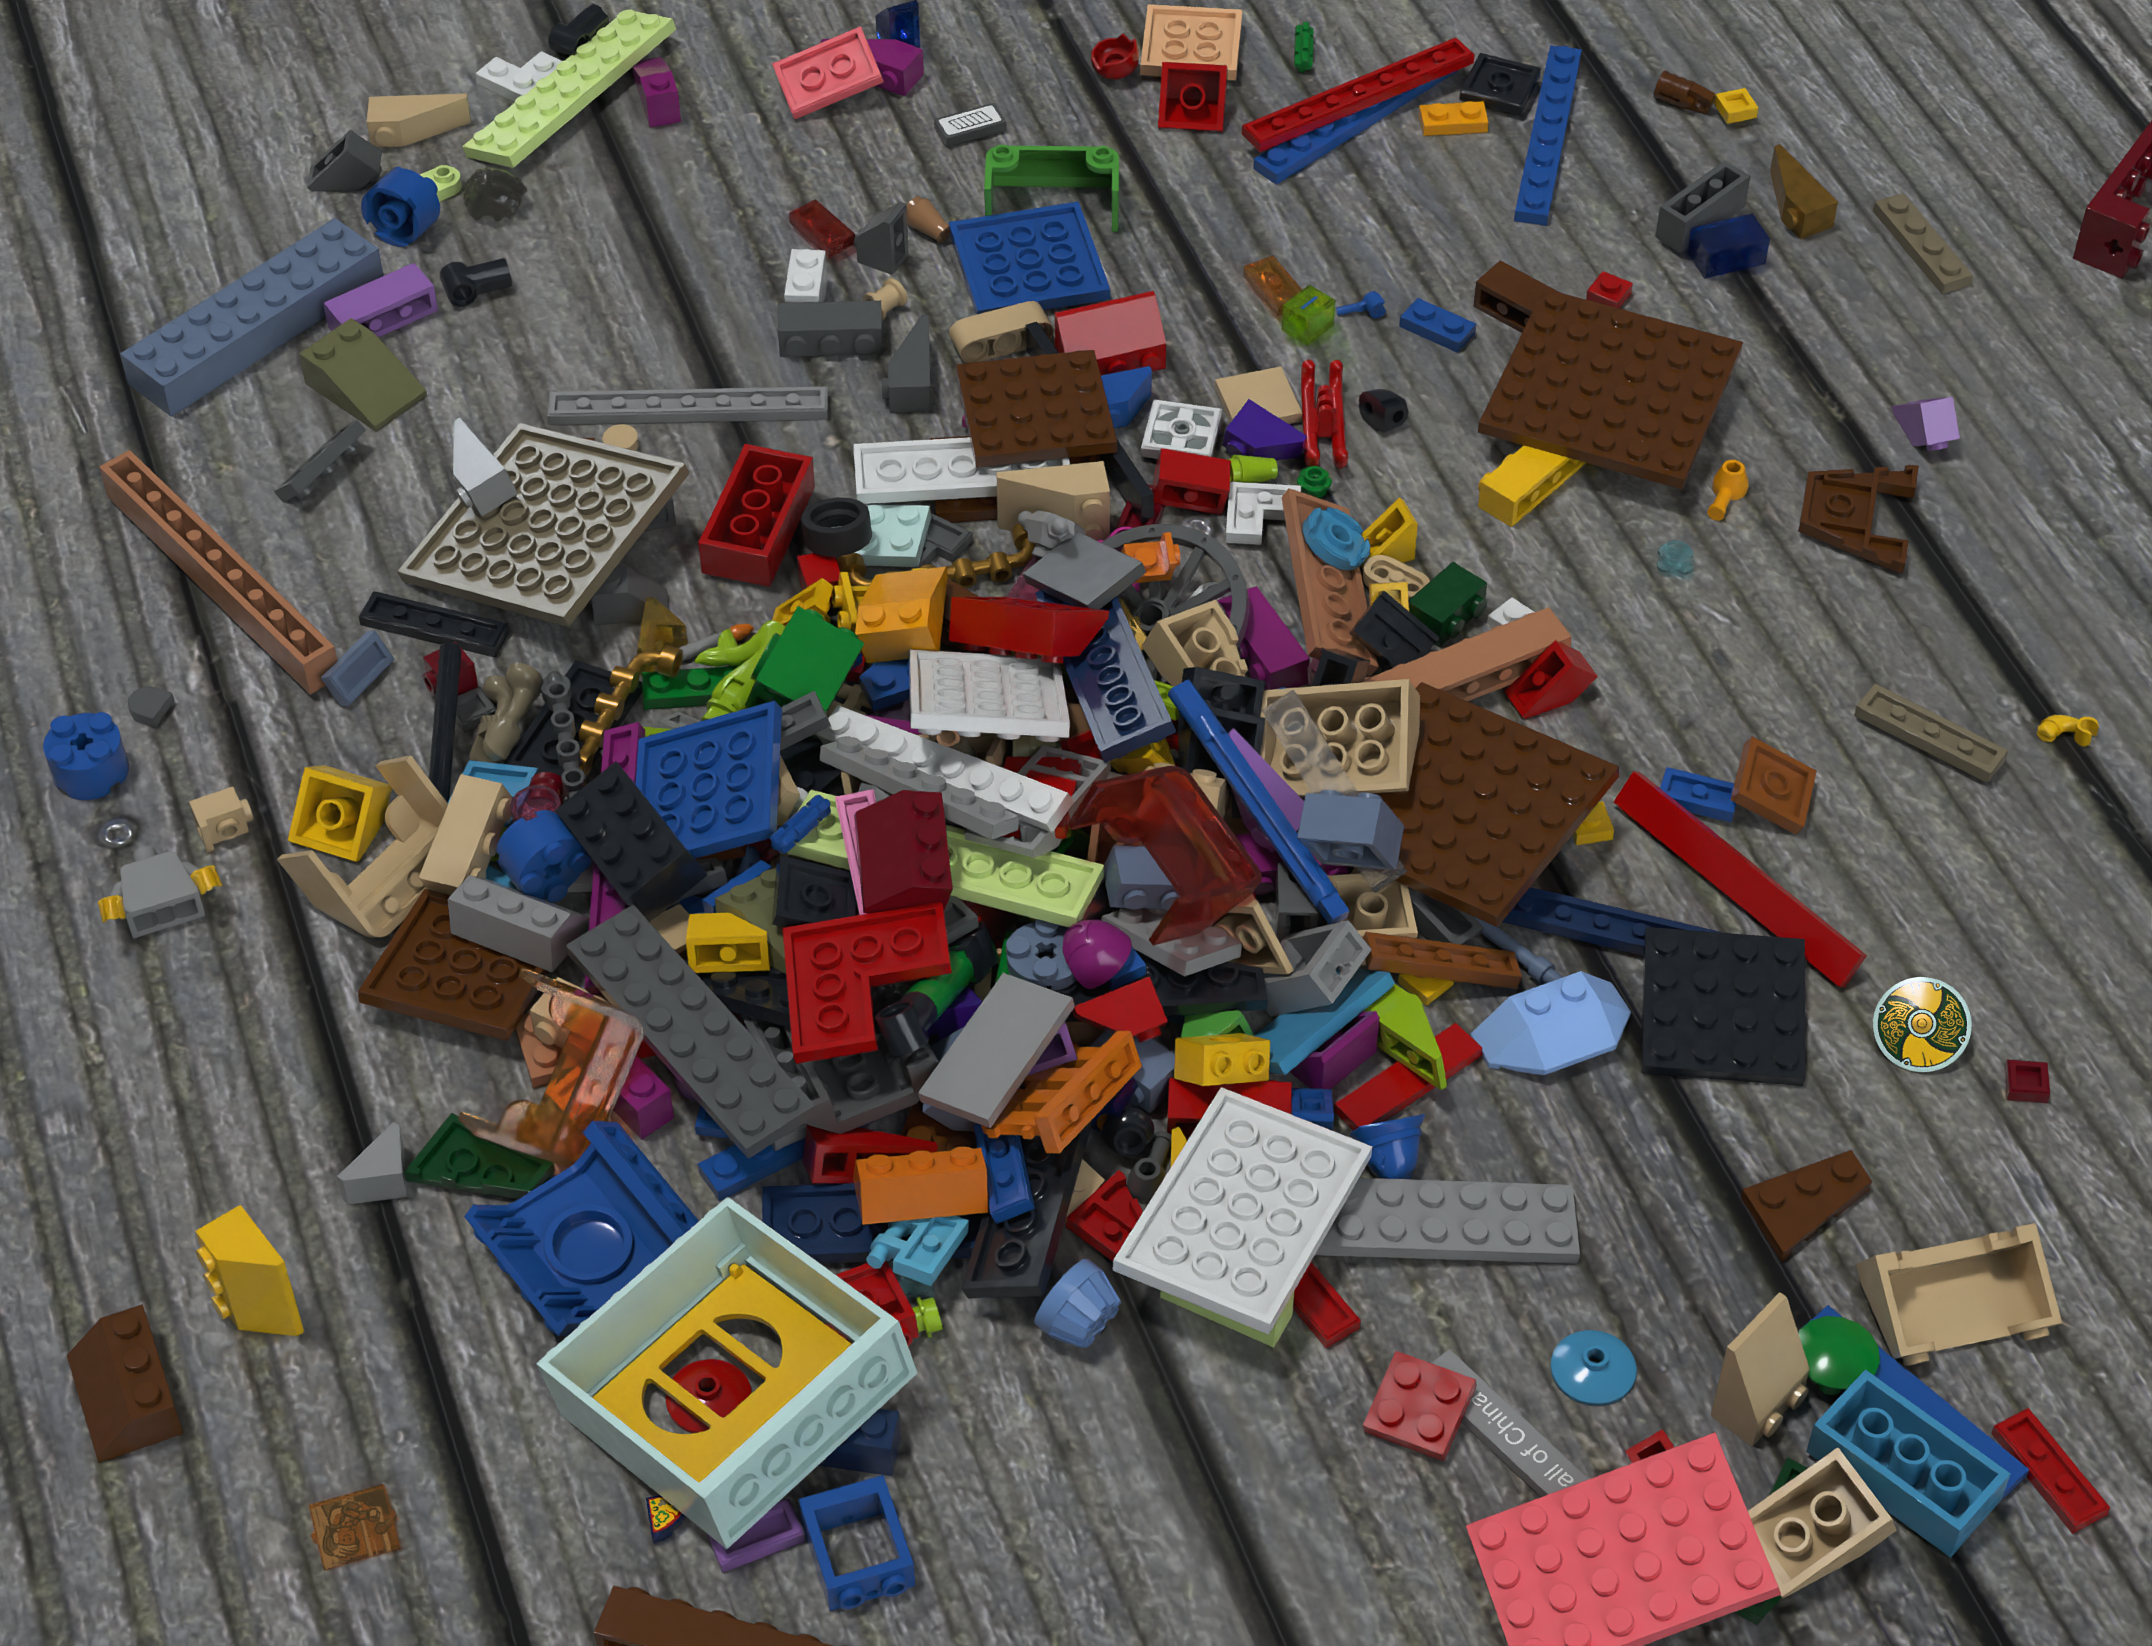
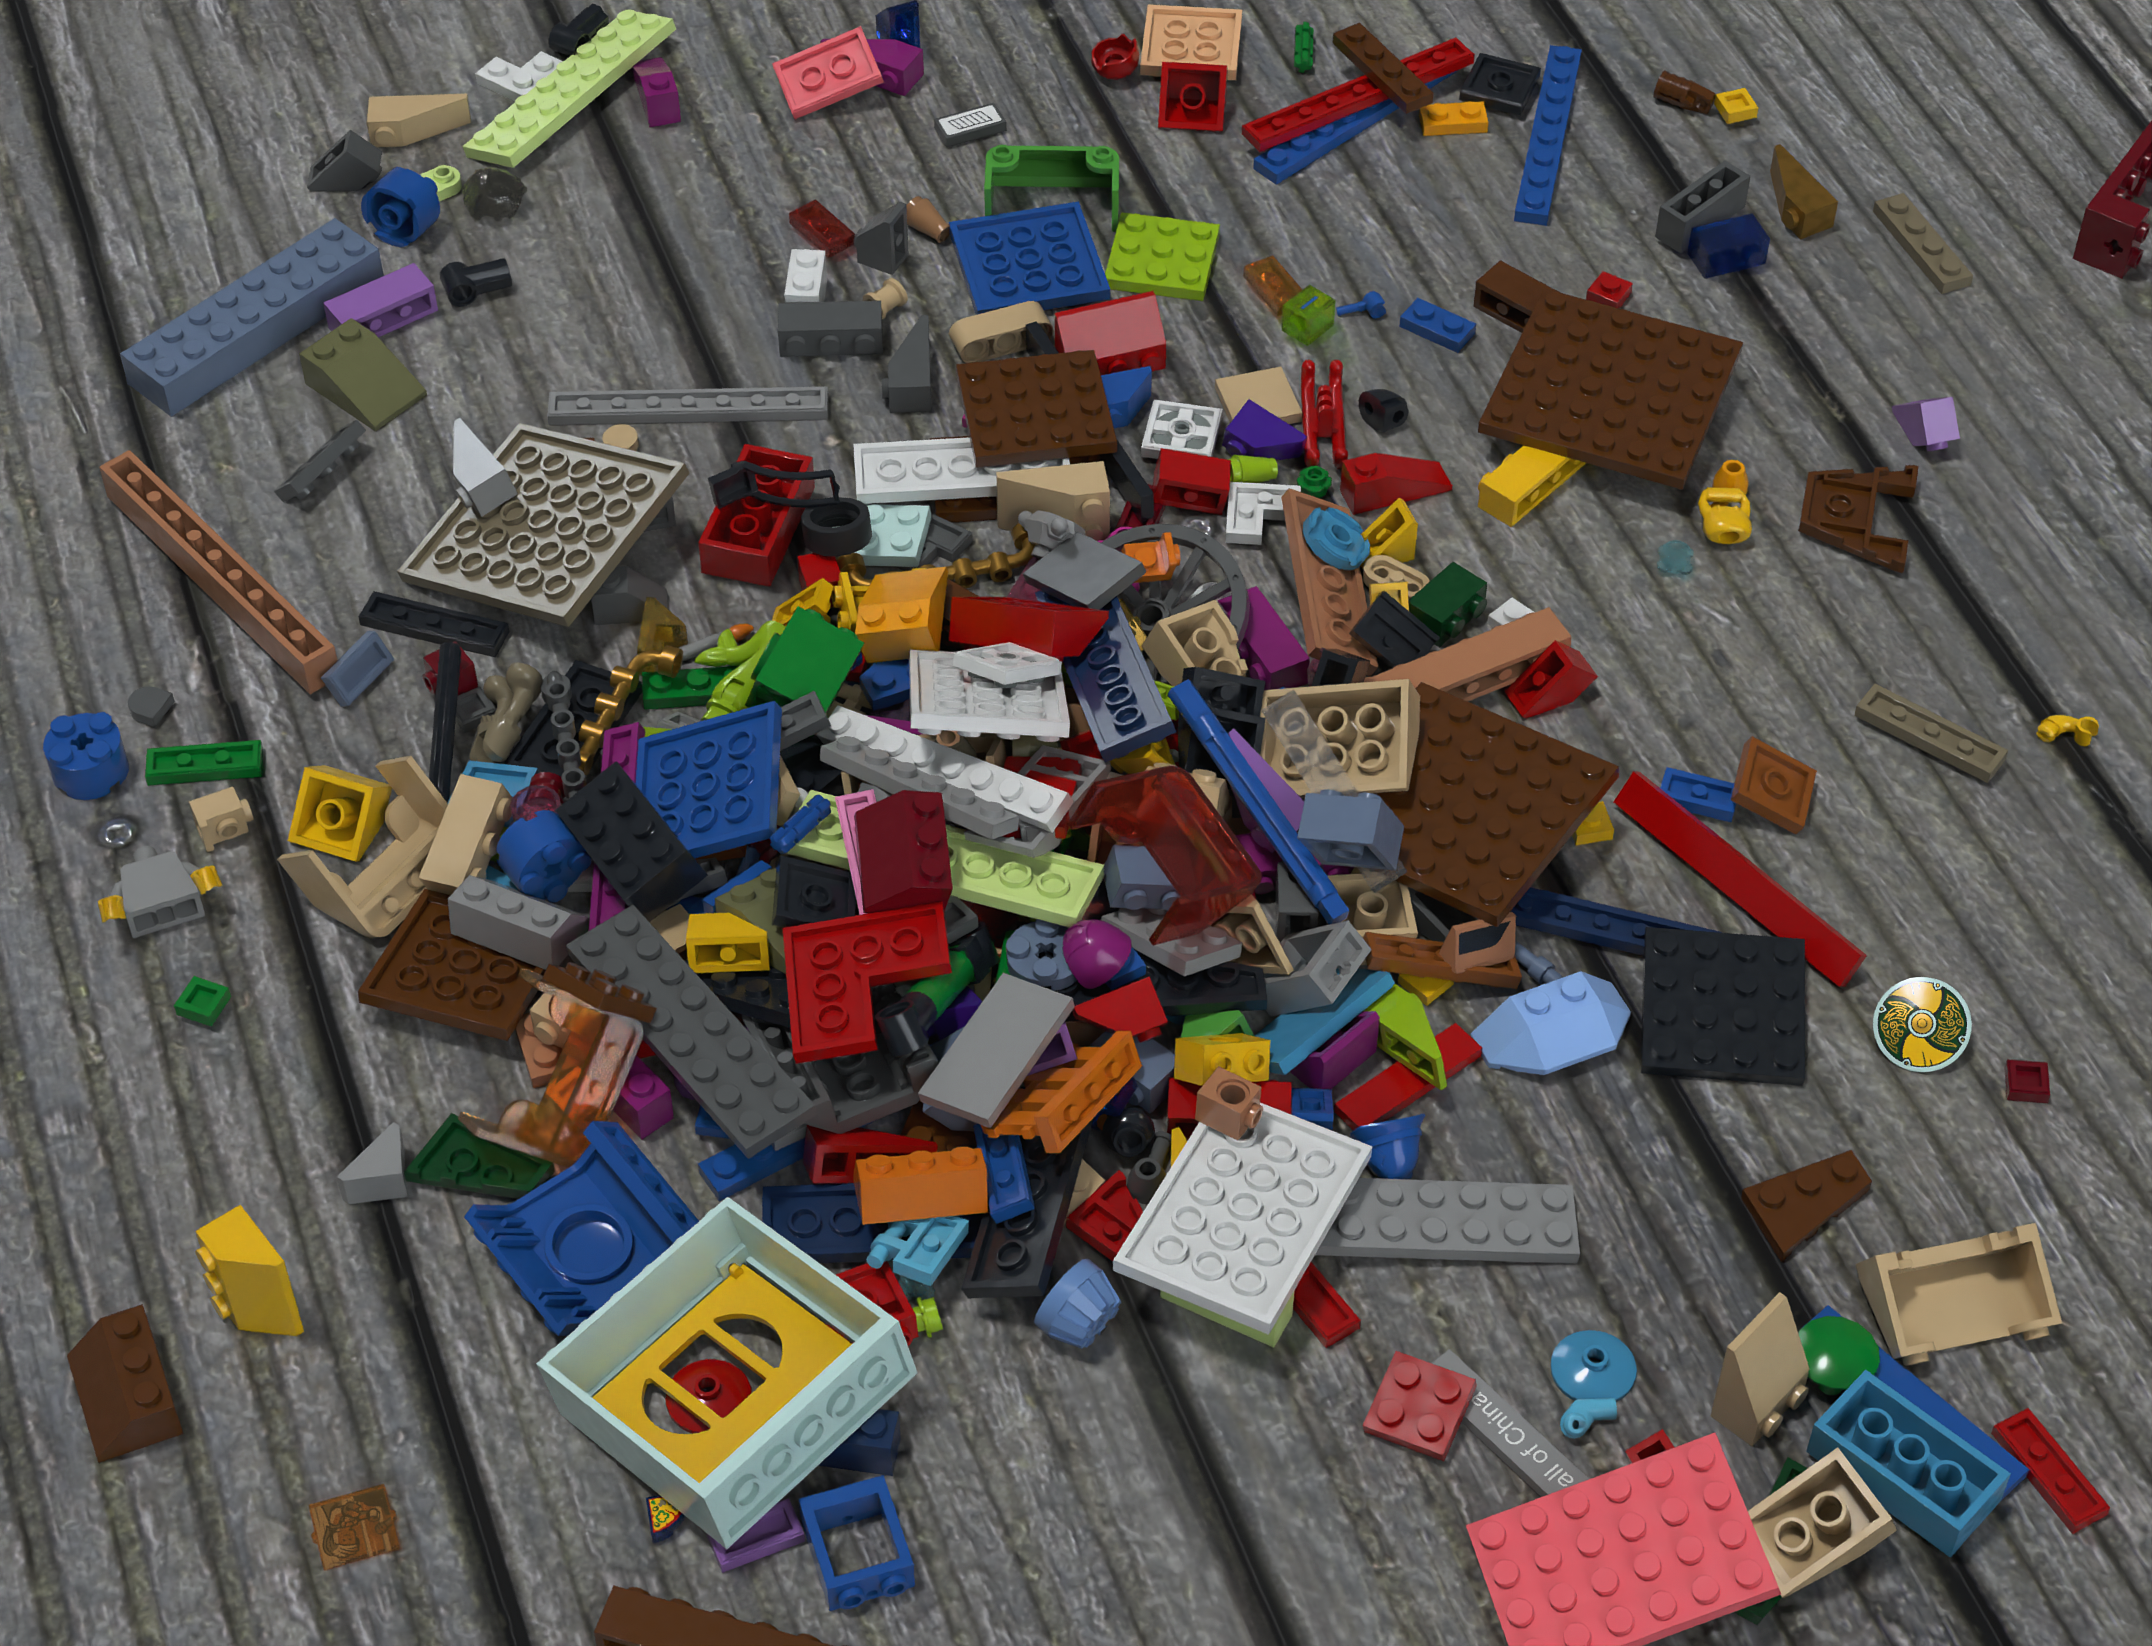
none -> green tile [145,740,263,786]
none -> green plate [174,976,231,1027]
none -> reddish brown plate [542,962,657,1023]
none -> black piece [708,461,840,509]
none -> white piece [953,642,1062,688]
none -> lime plate [1105,212,1220,301]
none -> nougat brick [1195,1066,1263,1141]
none -> reddish brown plate [1333,22,1434,114]
none -> red slope [1340,453,1453,515]
none -> nougat slope [1439,912,1516,974]
none -> medium azure arm [1560,1398,1617,1439]
none -> yellow piece [1698,487,1752,544]

